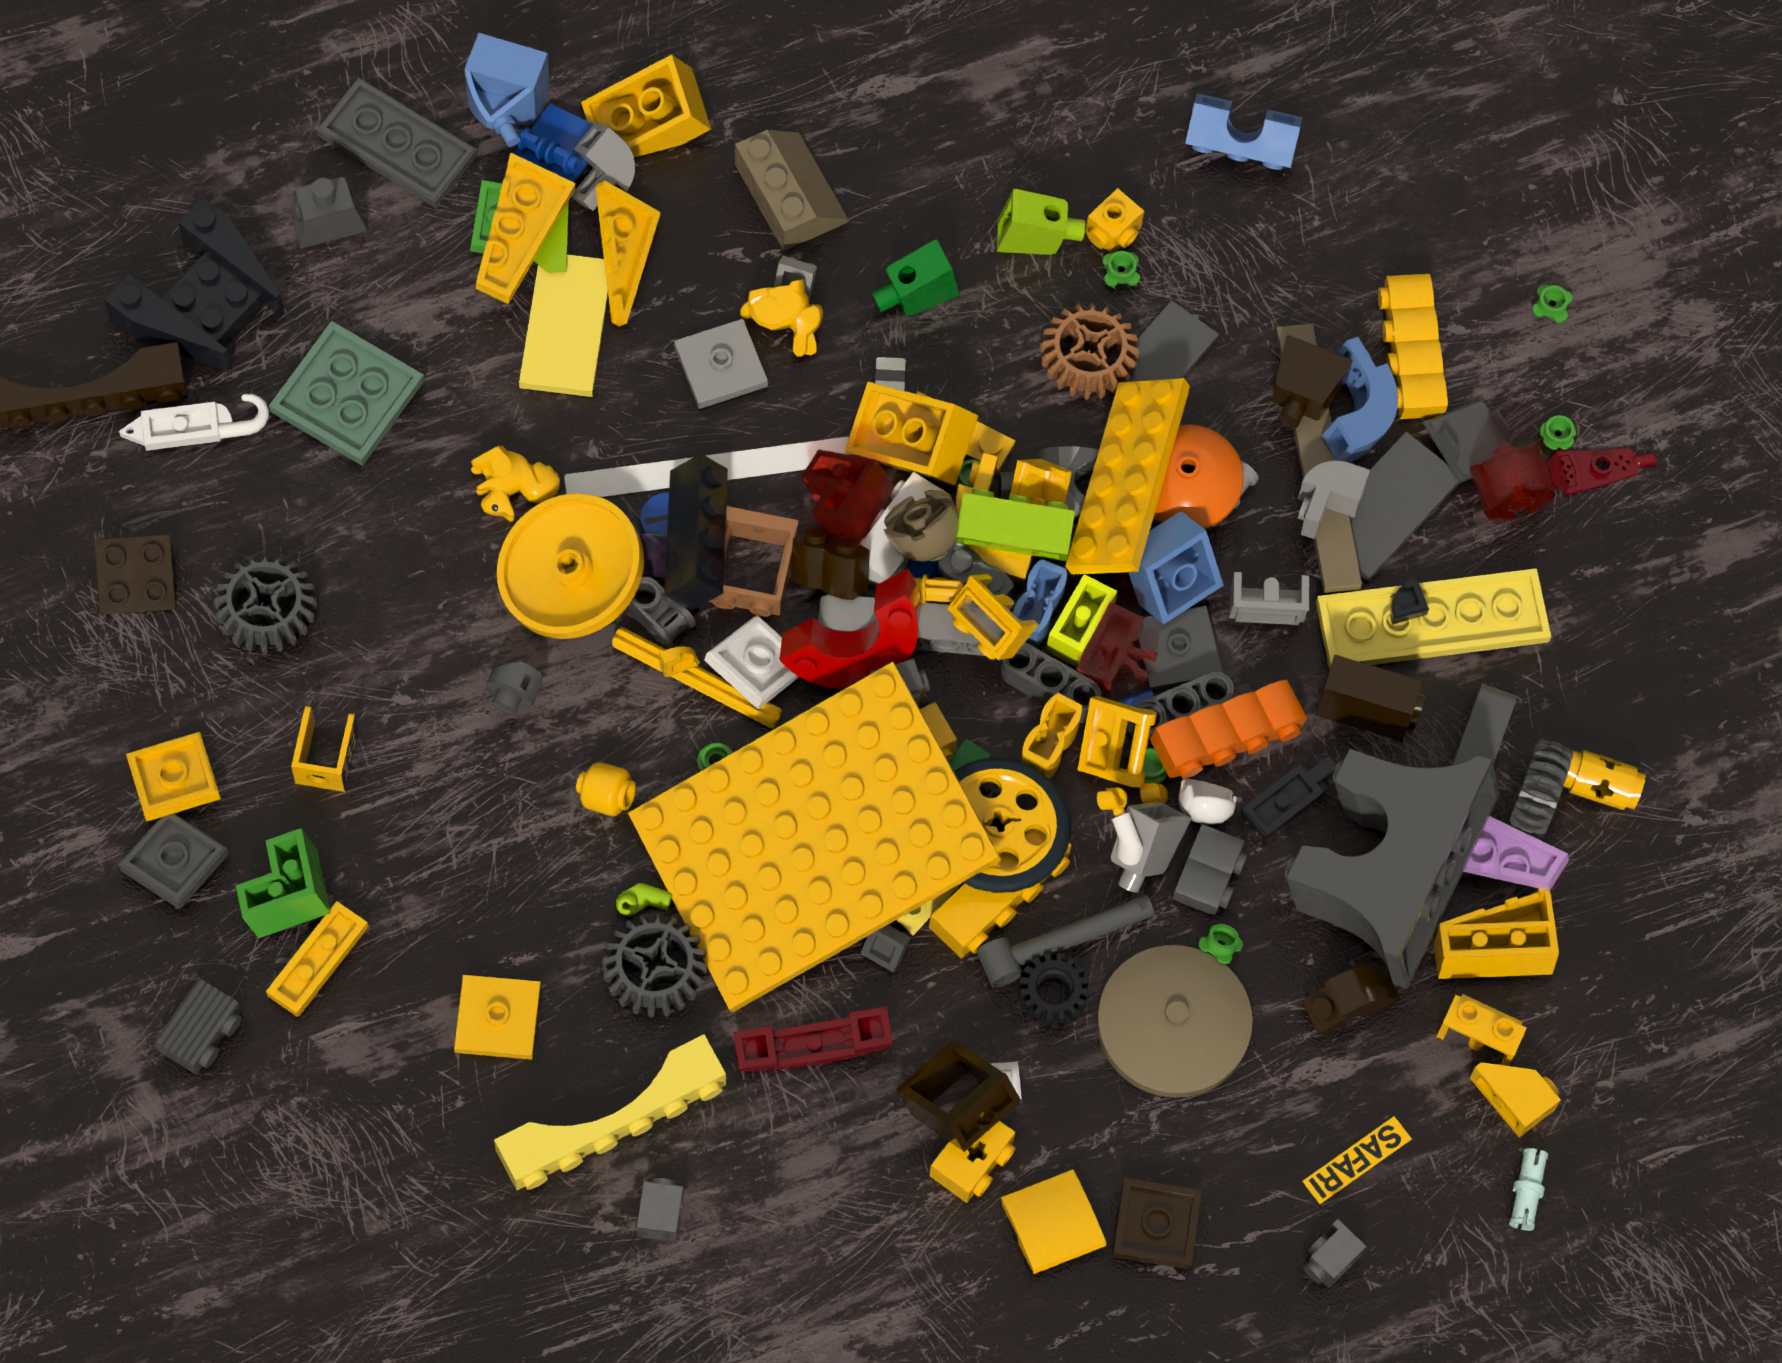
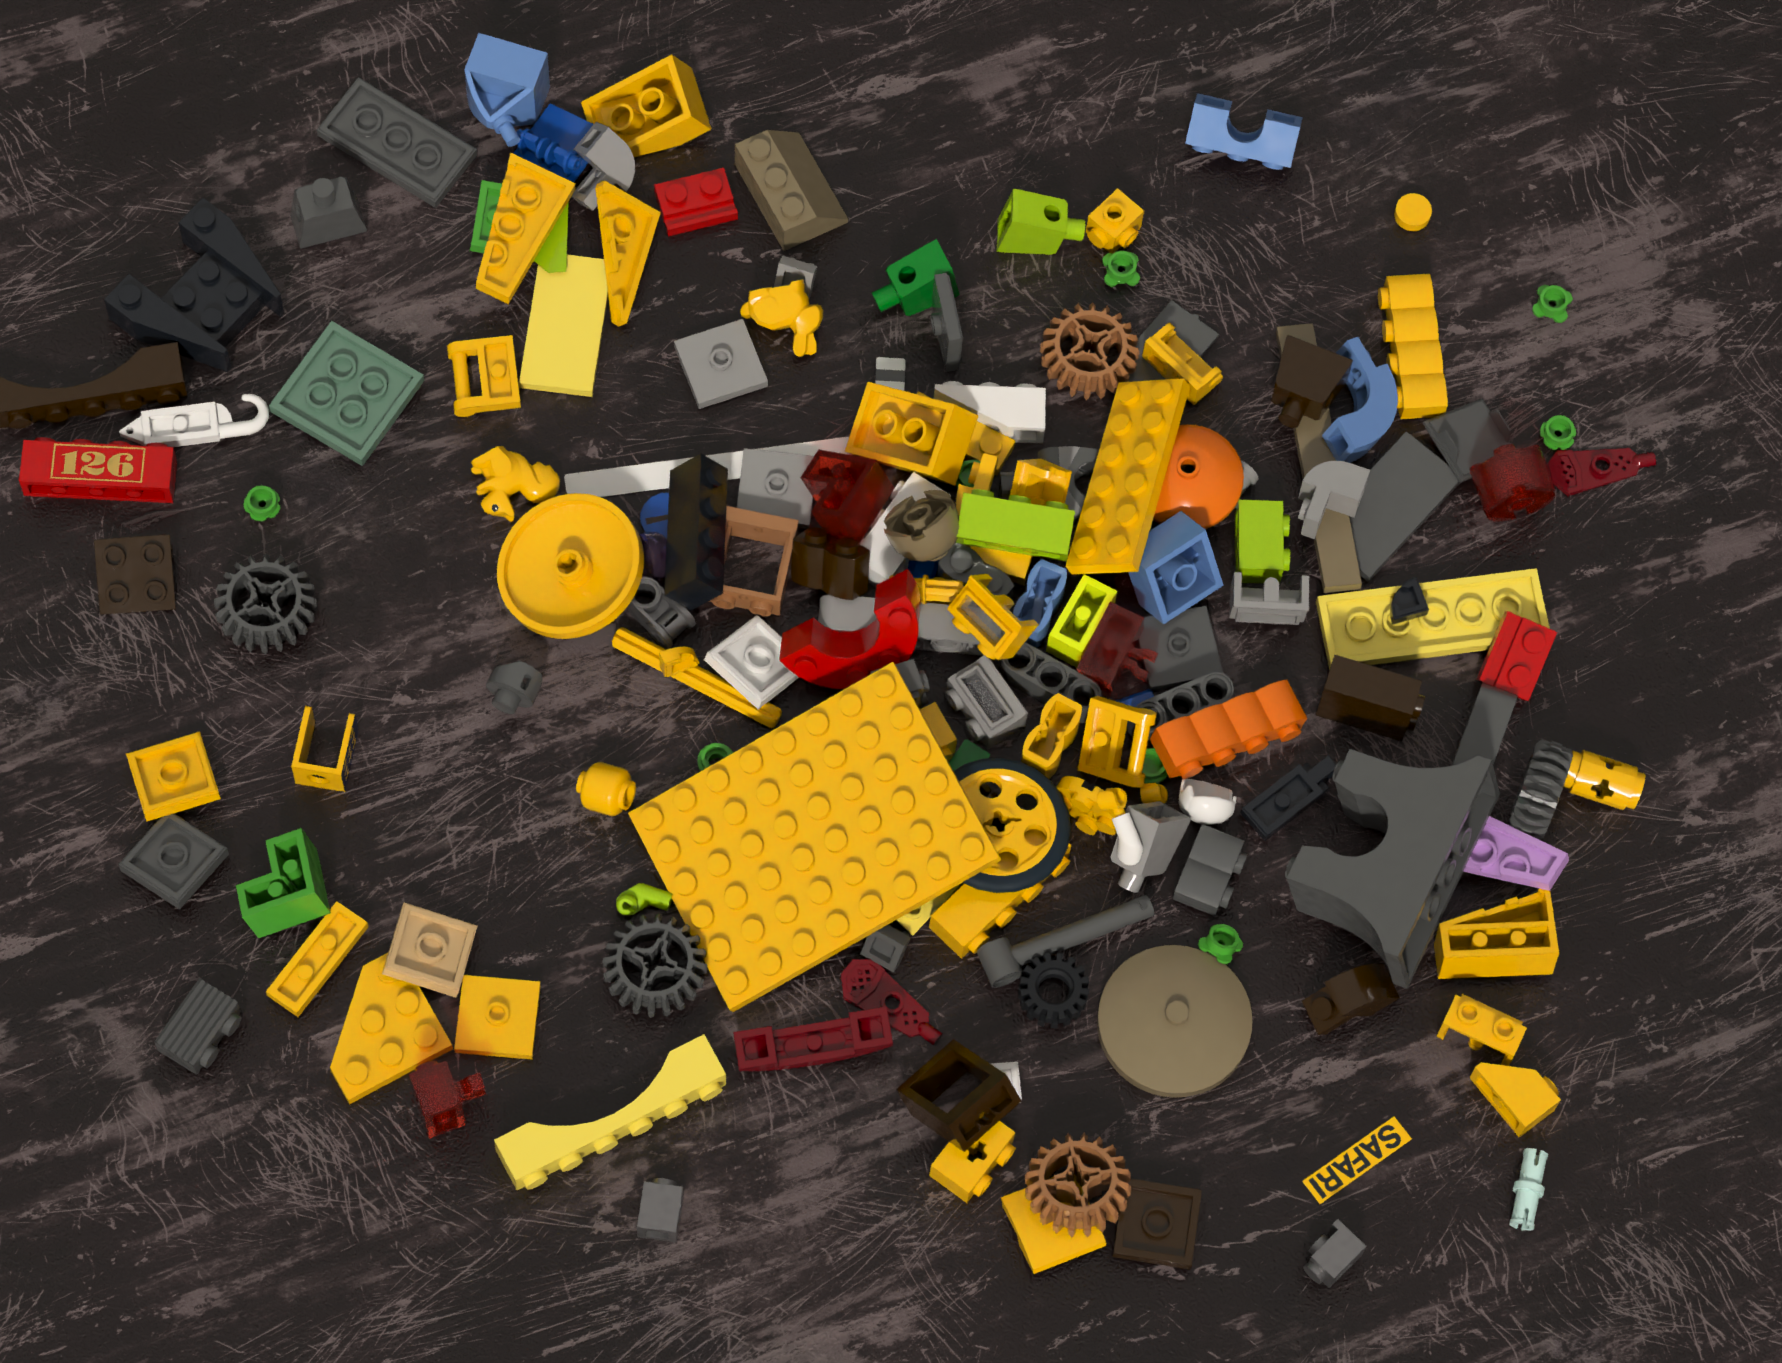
none -> red brick [19,437,177,503]
none -> bright green plate [243,485,280,522]
none -> yellow plate [330,953,453,1105]
none -> tan plate [382,902,477,998]
none -> clear red brick [409,1060,486,1138]
none -> yellow plate [447,335,521,417]
none -> red plate [654,168,738,237]
none -> light grey plate [737,448,818,529]
none -> dark red piece [841,959,943,1045]
none -> dark grey plate [931,273,963,372]
none -> white slope [933,381,1046,443]
none -> light grey window [945,655,1028,749]
none -> medium nougat gear [1025,1132,1131,1238]
none -> yellow plate [1056,776,1125,836]
none -> yellow hinge [1142,322,1223,405]
none -> lime brick [1235,500,1290,584]
none -> yellow tile [1394,193,1432,231]
none -> red plate [1476,611,1557,701]

